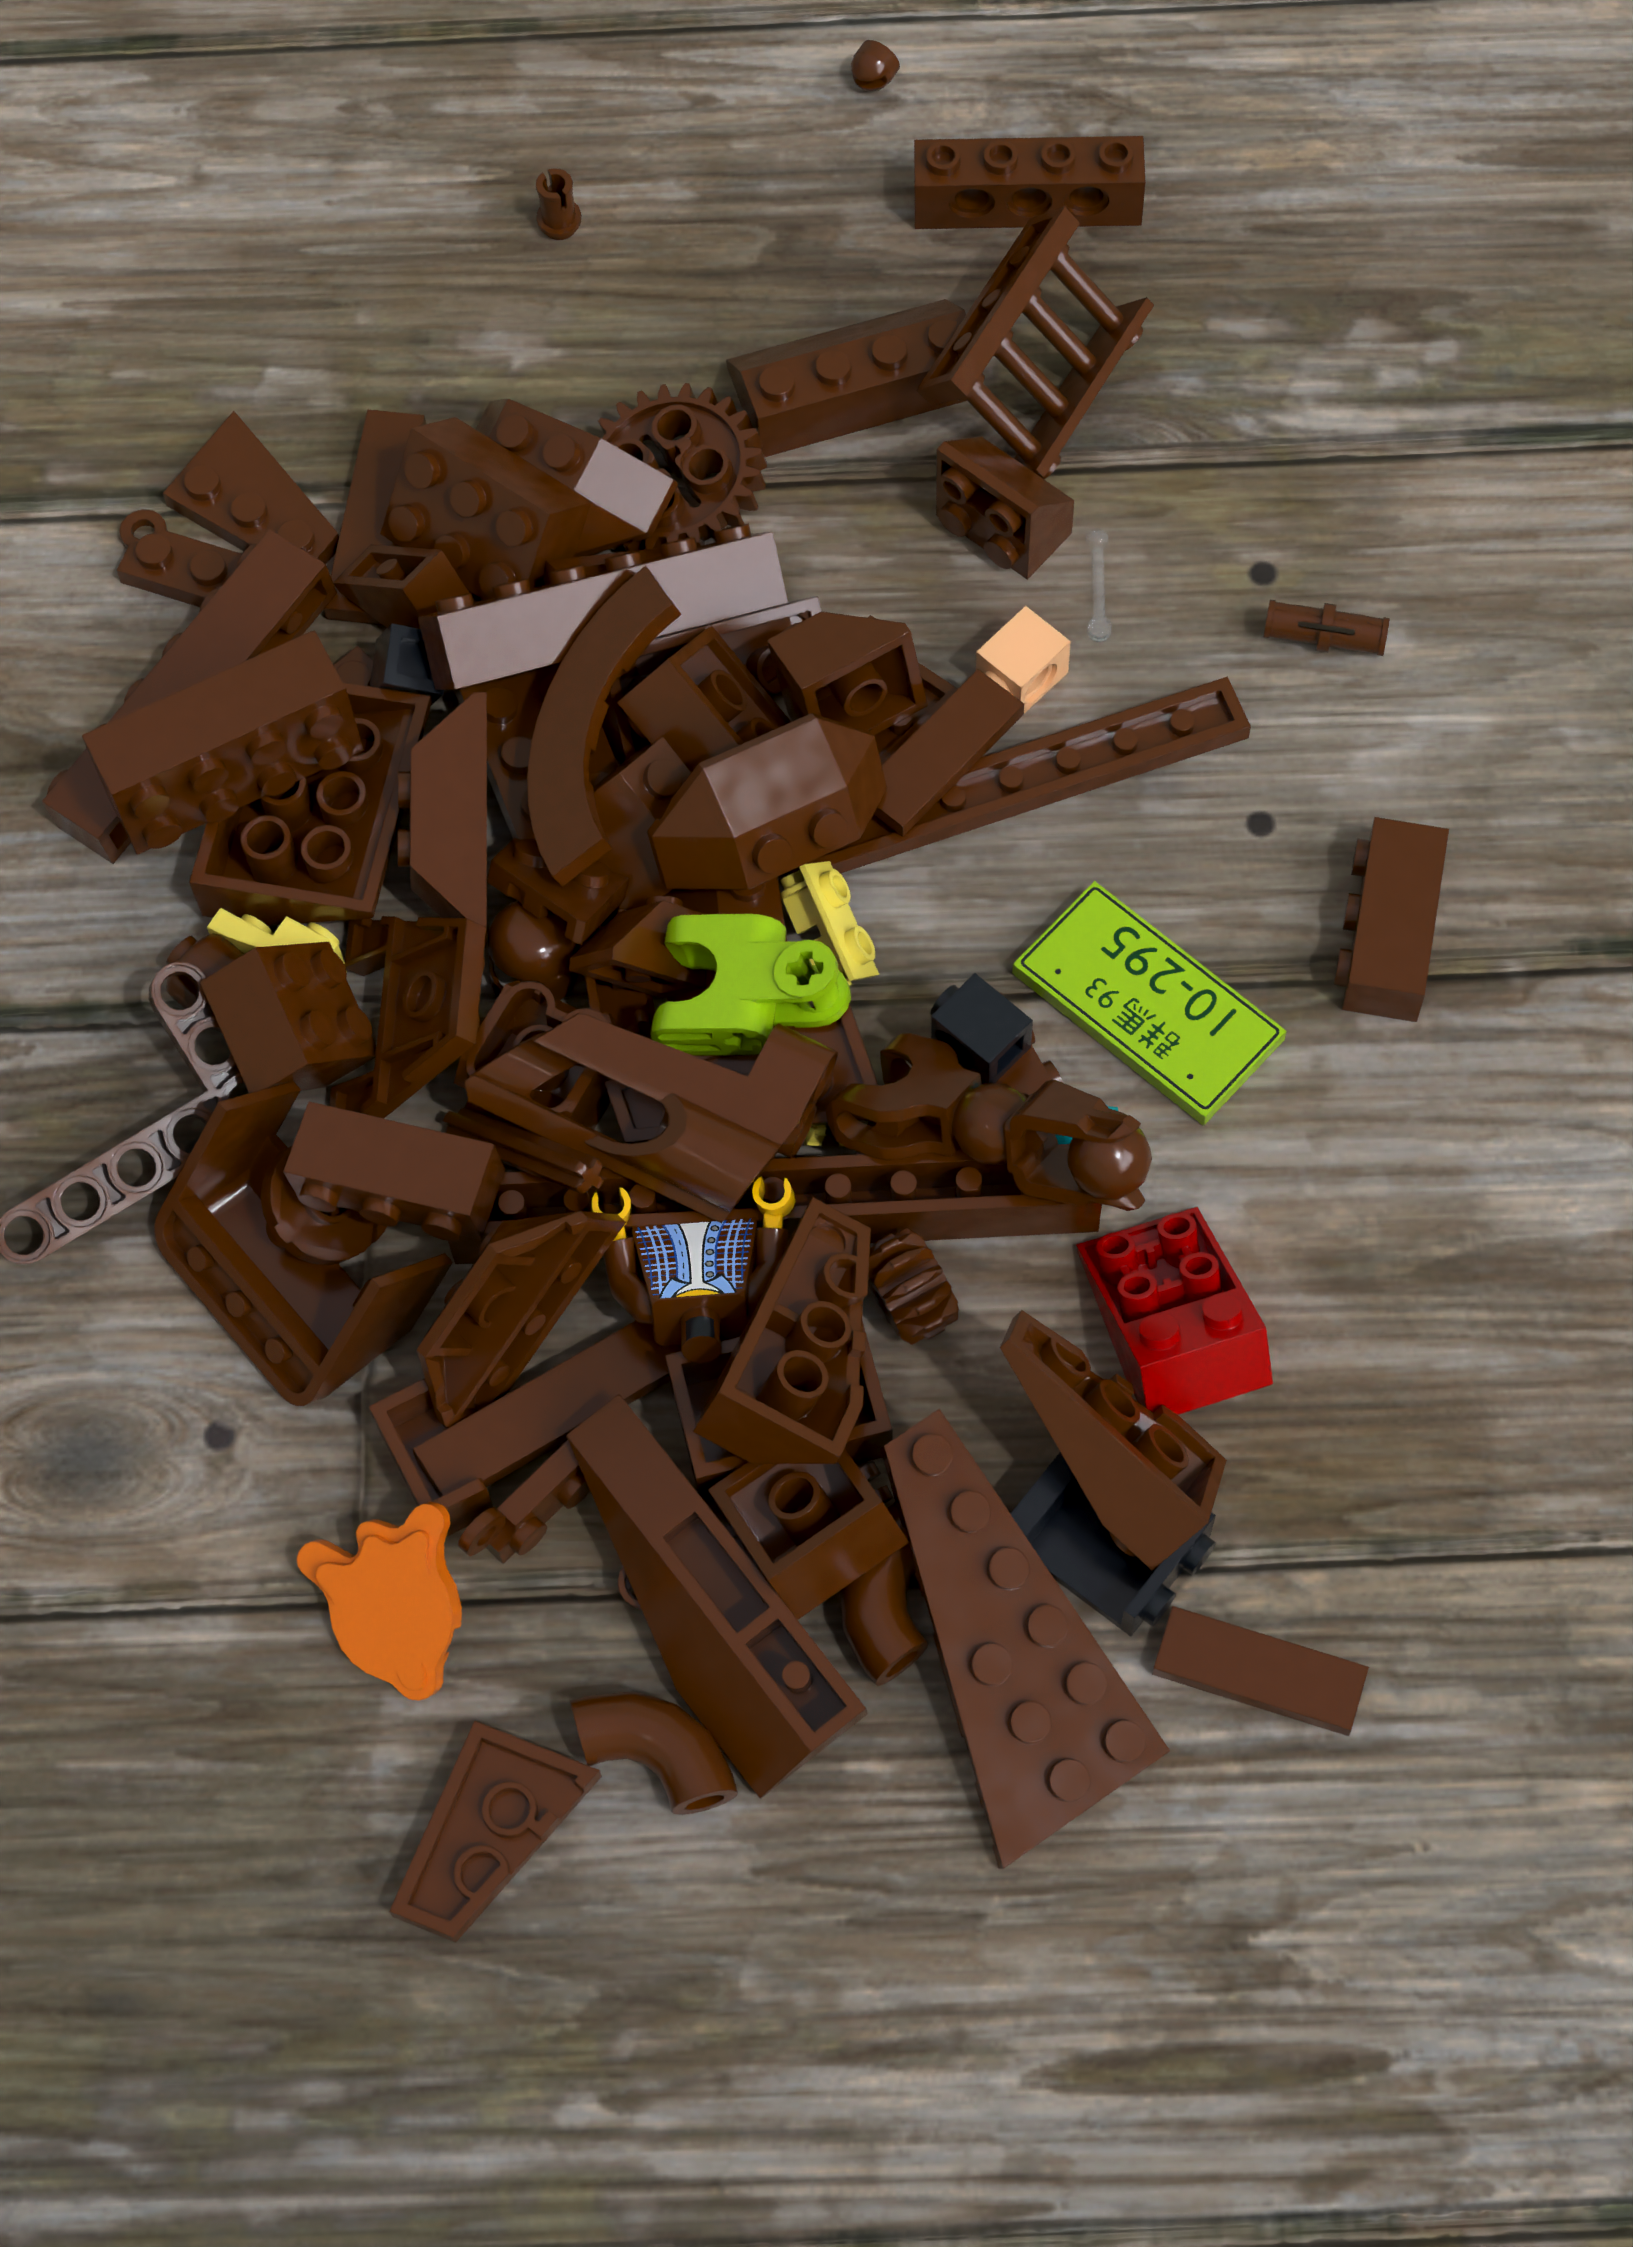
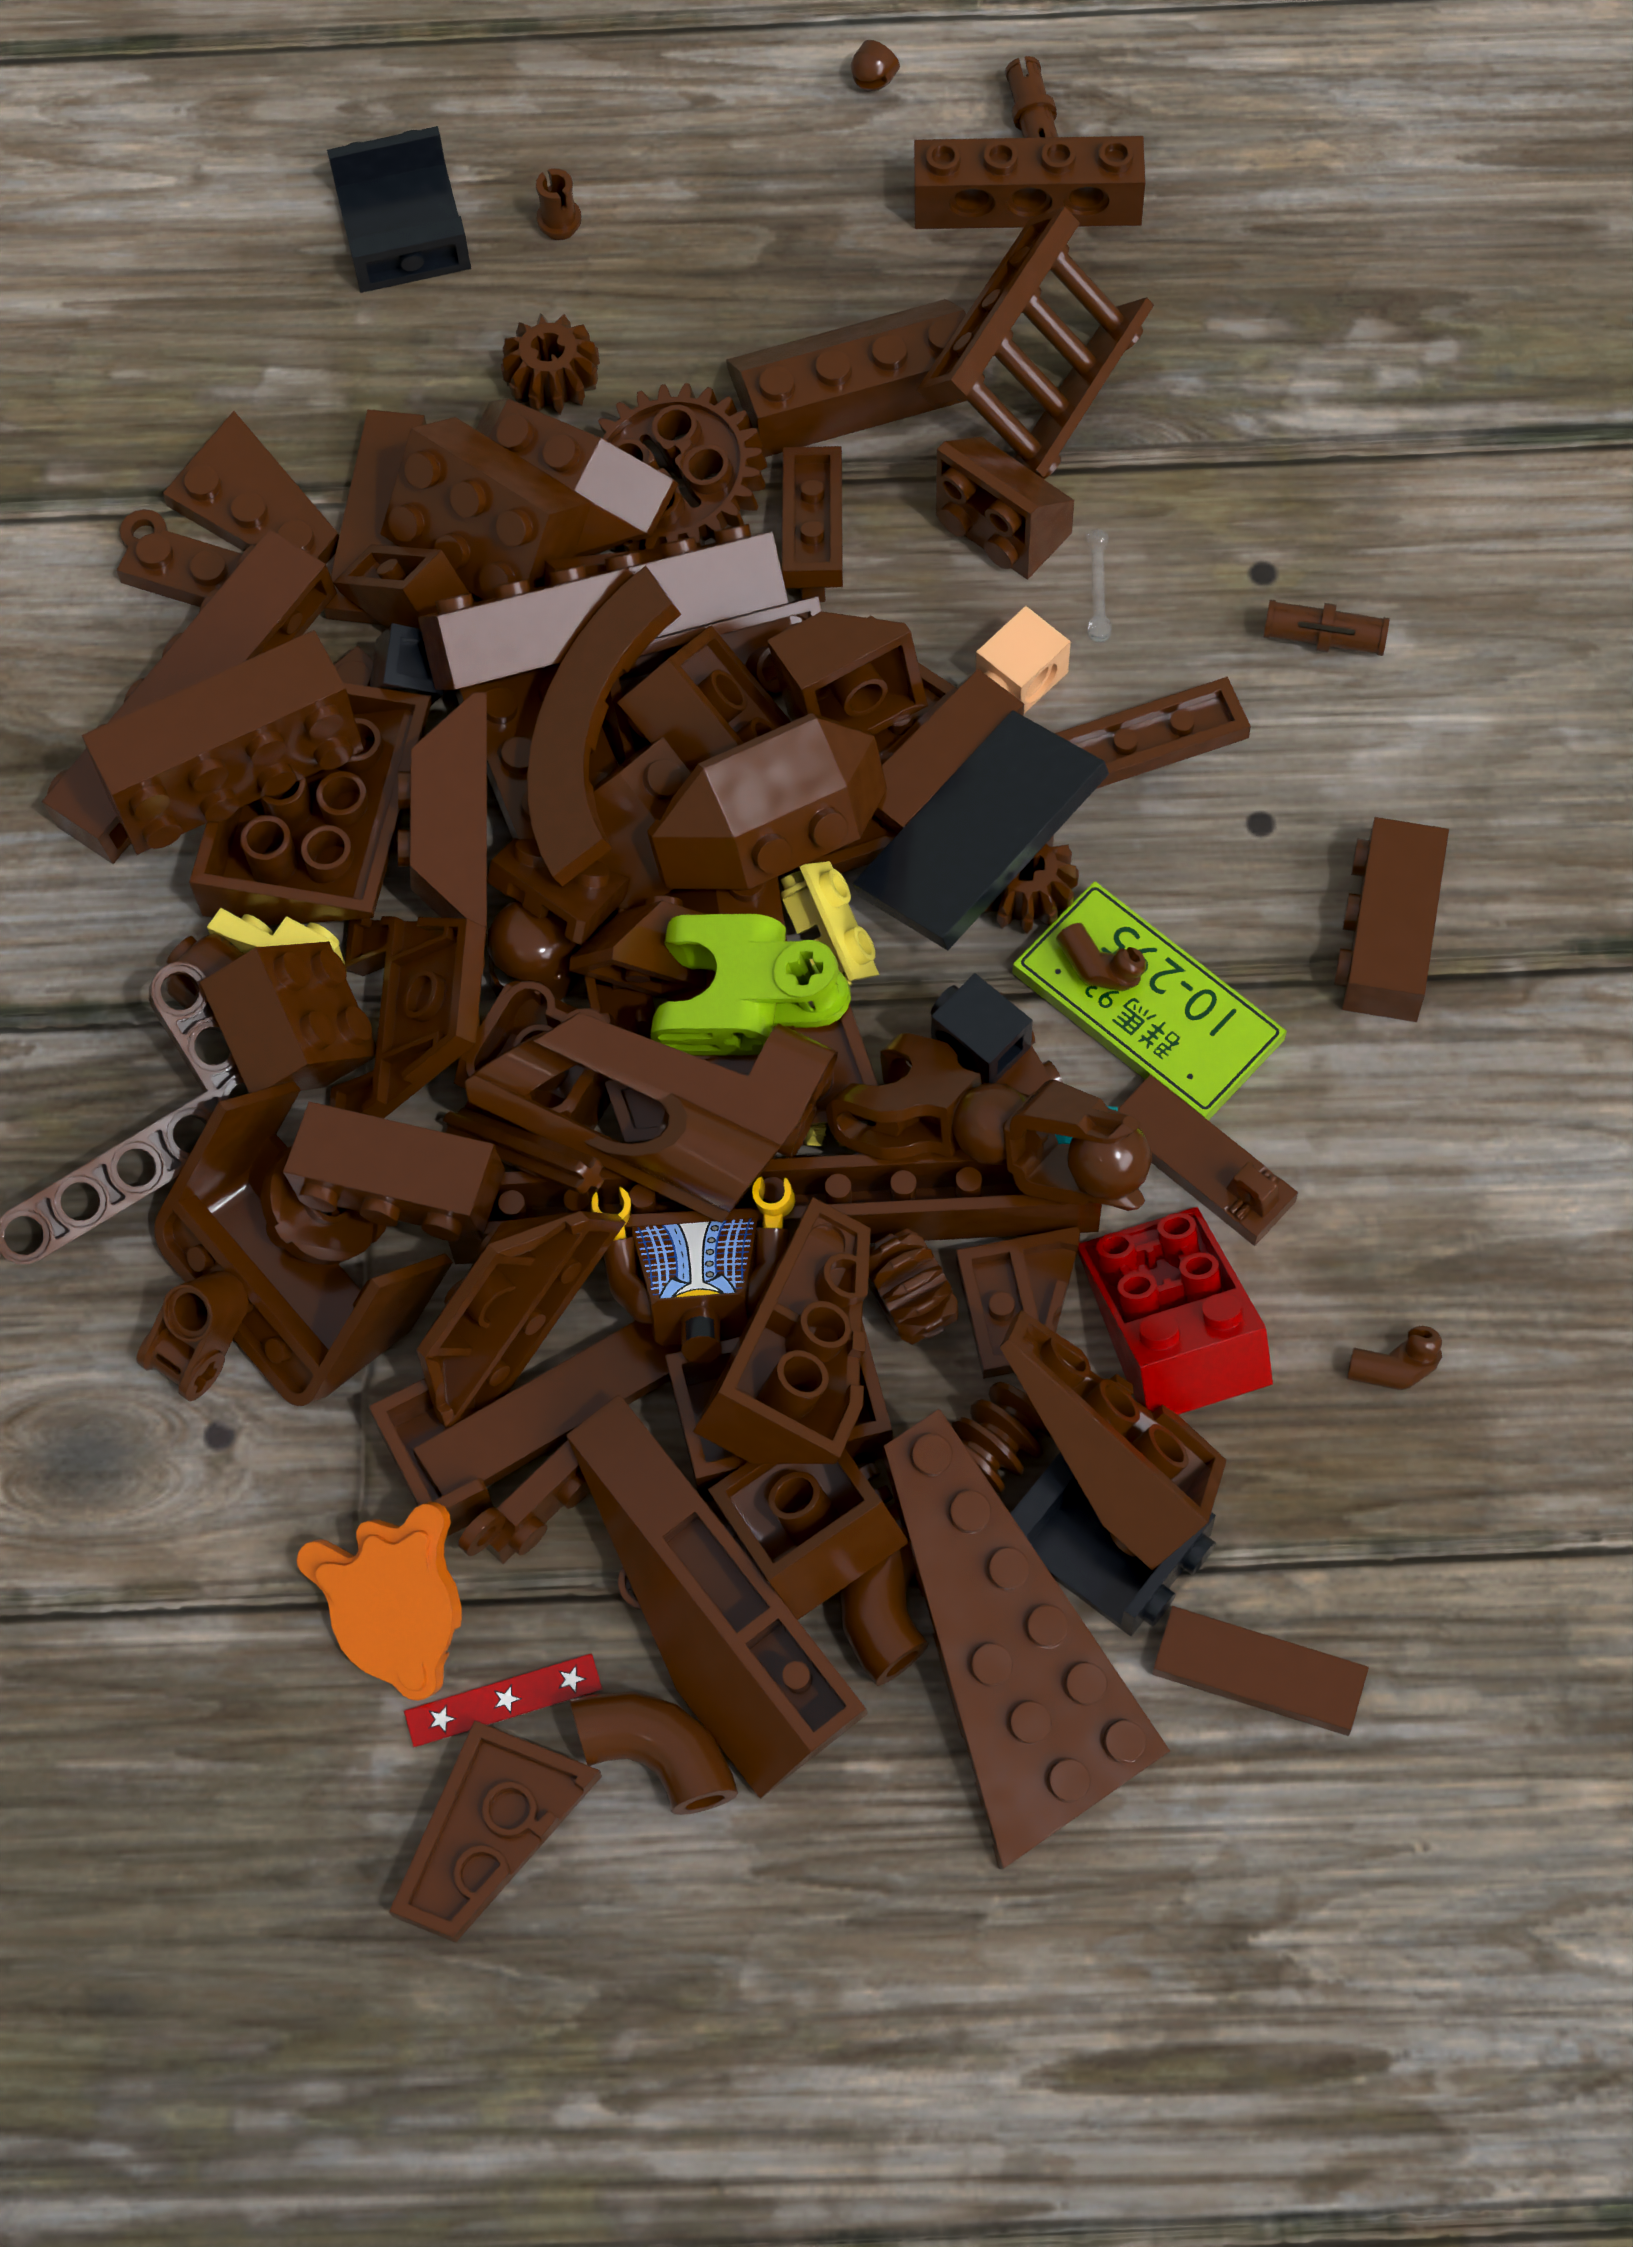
none -> reddish brown piece [136,1271,248,1401]
none -> black panel [327,126,471,293]
none -> red sticker [404,1653,603,1748]
none -> reddish brown gear [501,313,600,415]
none -> reddish brown hinge [782,446,843,602]
none -> black tile [852,710,1109,951]
none -> reddish brown piece [952,1381,1053,1494]
none -> reddish brown wing [956,1226,1080,1379]
none -> reddish brown gear [983,835,1079,934]
none -> reddish brown pin [1005,56,1058,138]
none -> reddish brown arm [1056,923,1146,992]
none -> reddish brown hinge [1118,1075,1298,1246]
none -> reddish brown arm [1347,1326,1442,1390]

